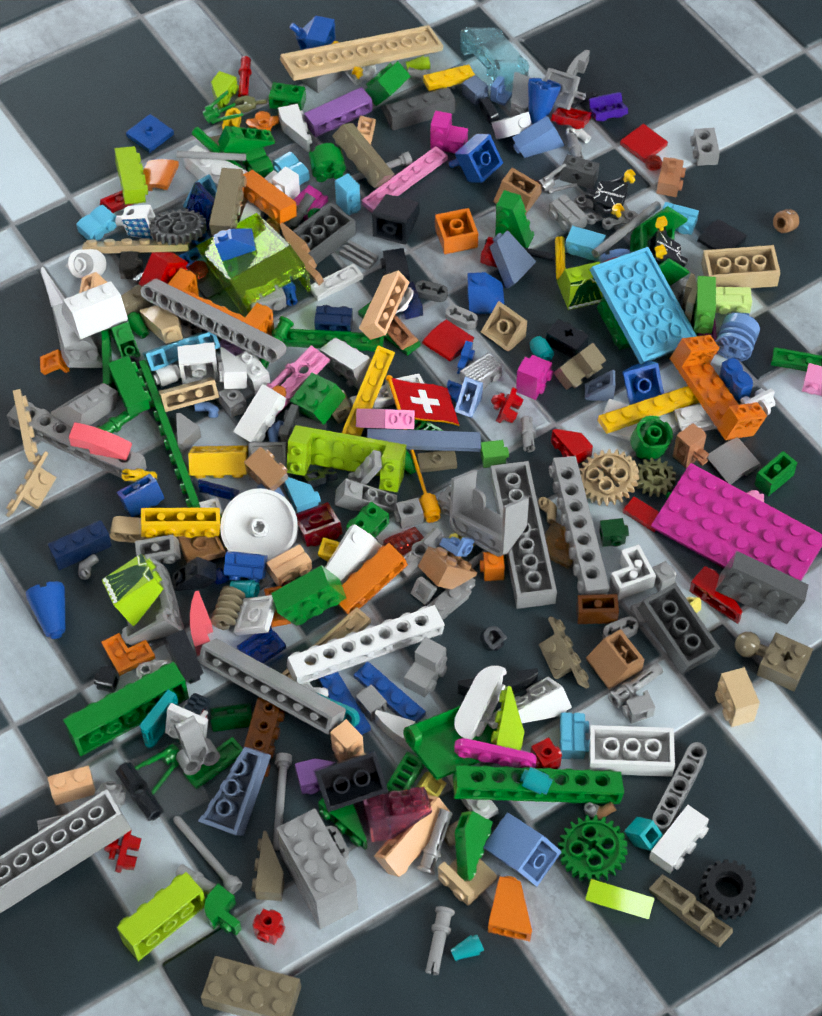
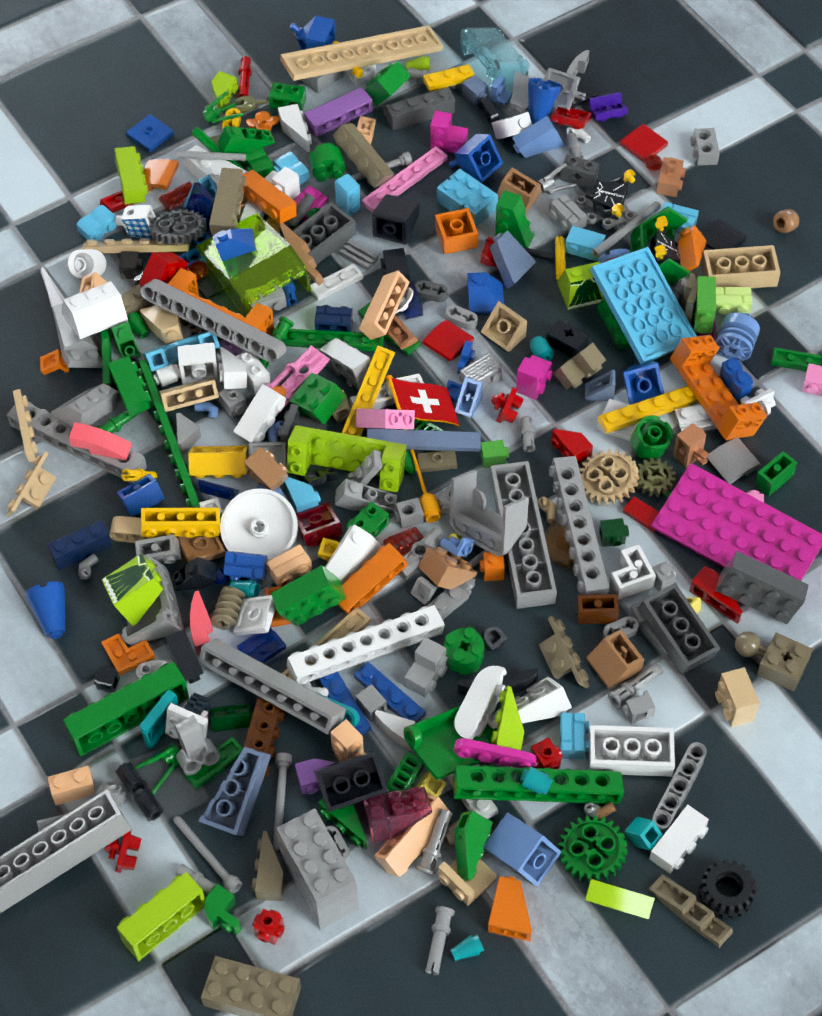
none -> clear red slope [159,181,192,212]
none -> medium azure piece [436,169,498,227]
none -> green brick [444,627,484,675]
none -> orange slope [678,225,707,271]

